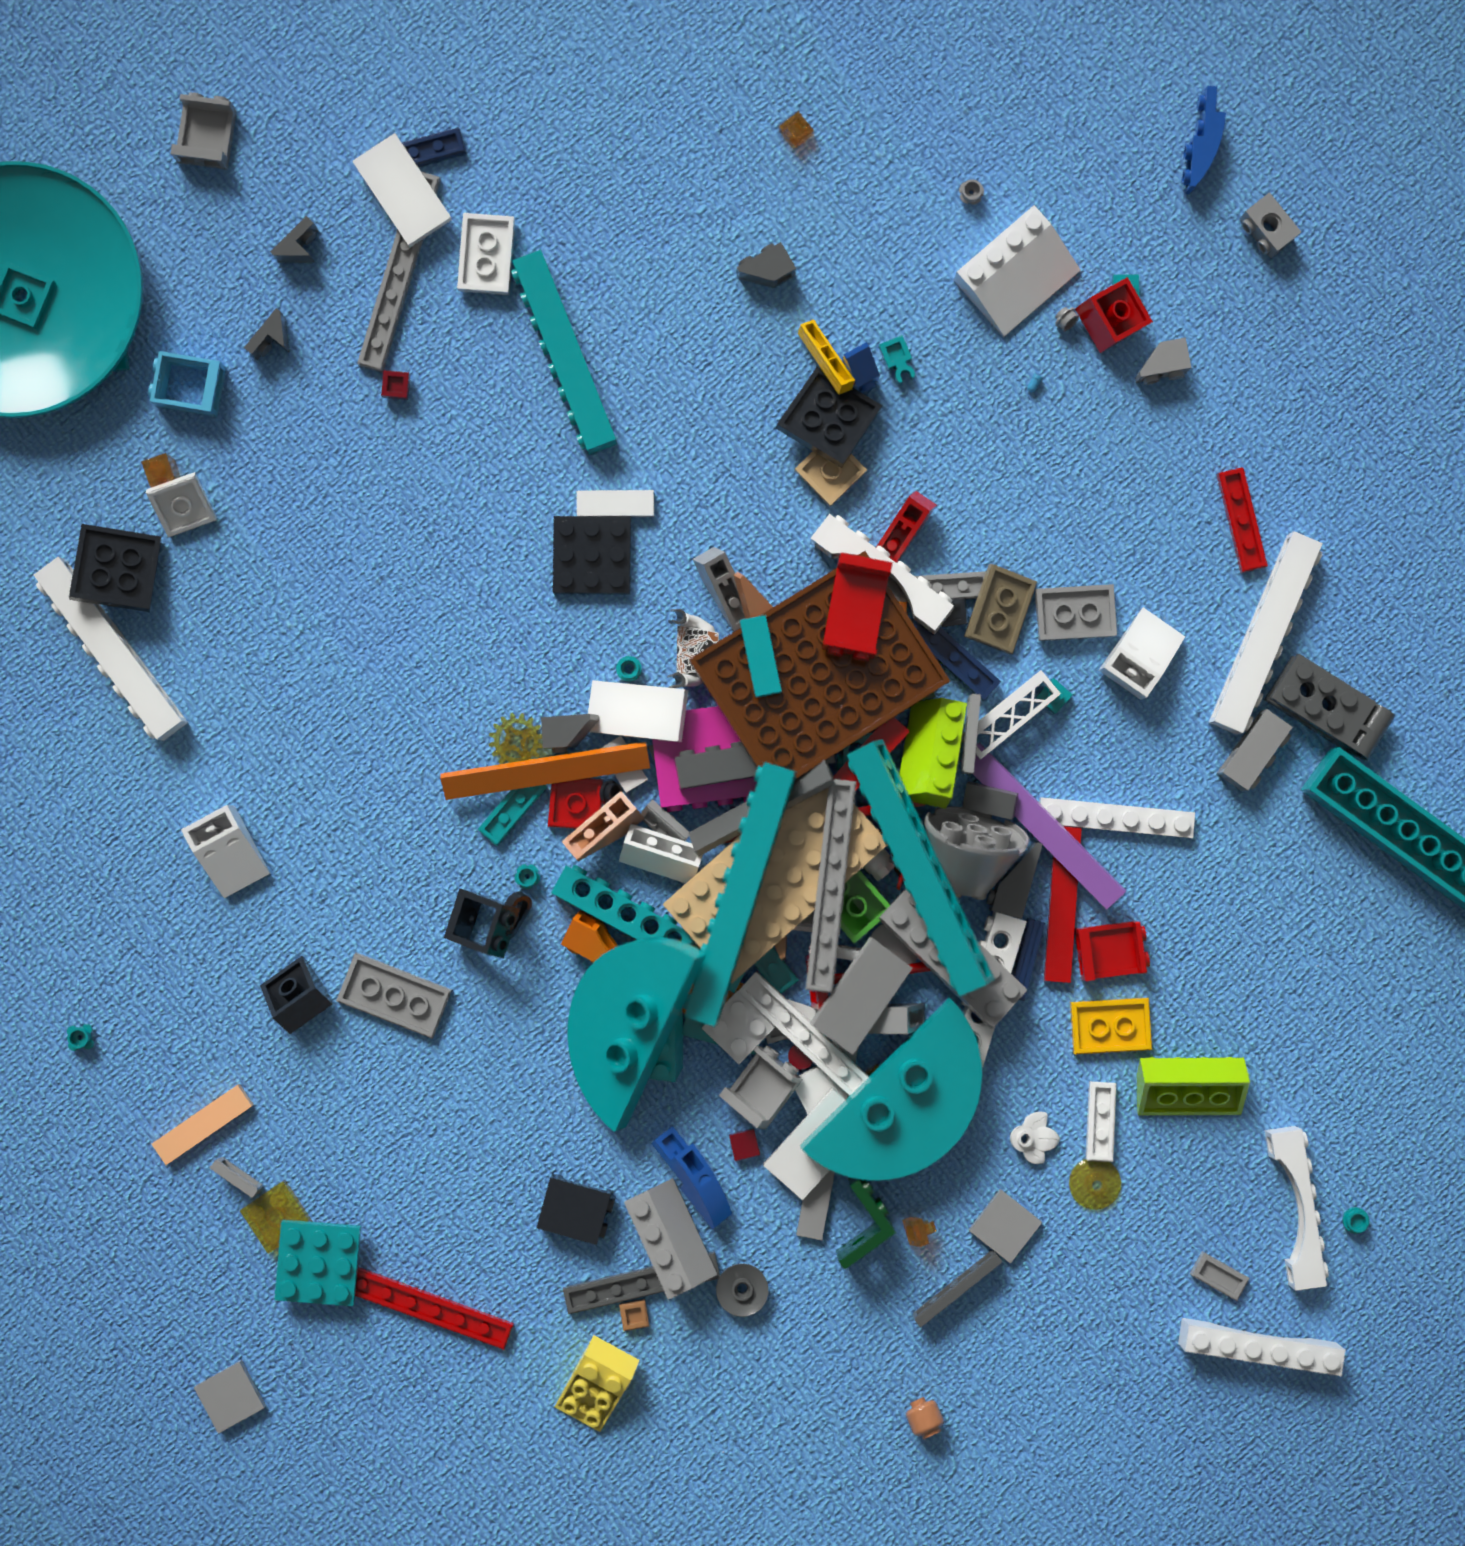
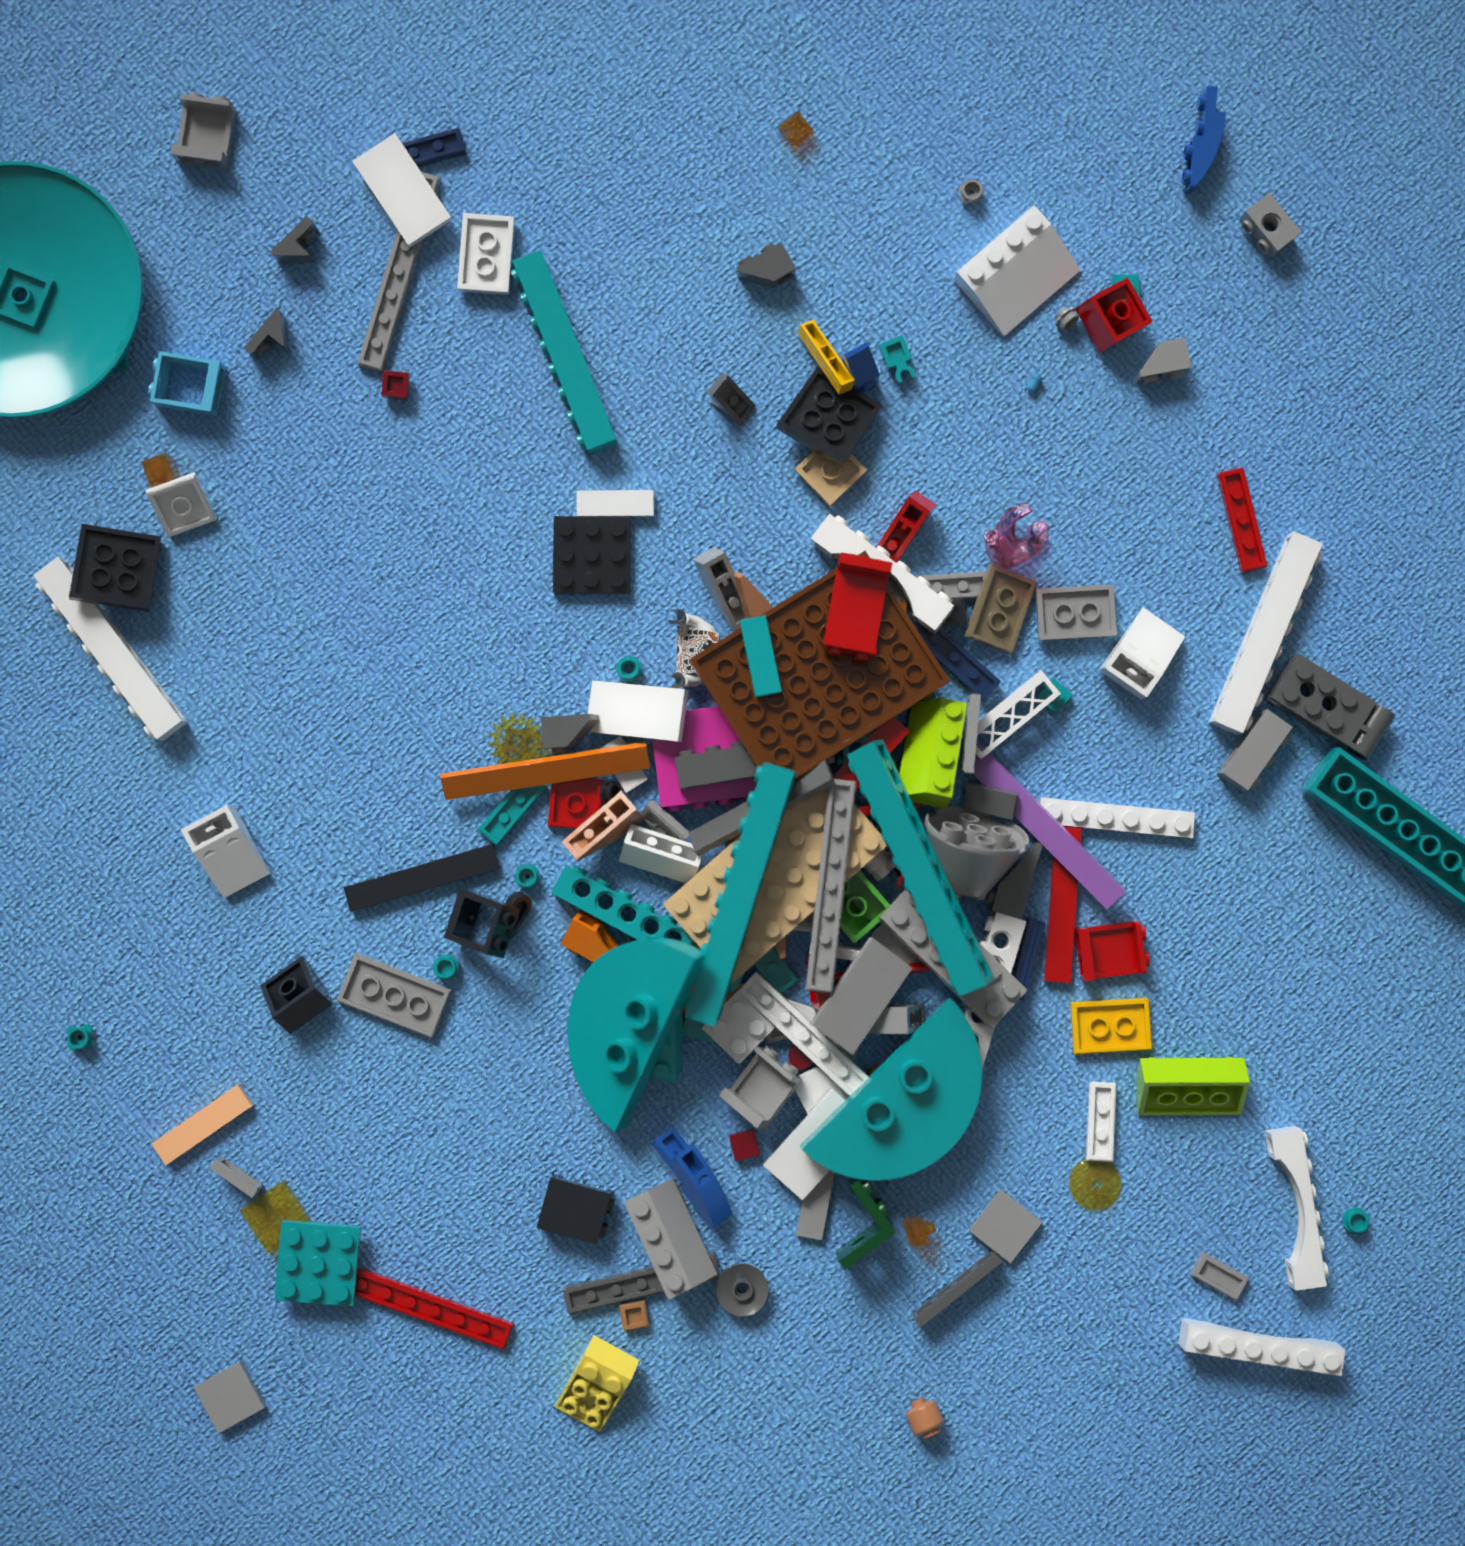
white plate [1010,1112,1060,1164] -> none
none -> black tile [343,844,500,912]
none -> teal plate [433,954,459,980]
none -> dark grey slope [707,373,756,426]
none -> clear pink piece [983,503,1049,568]

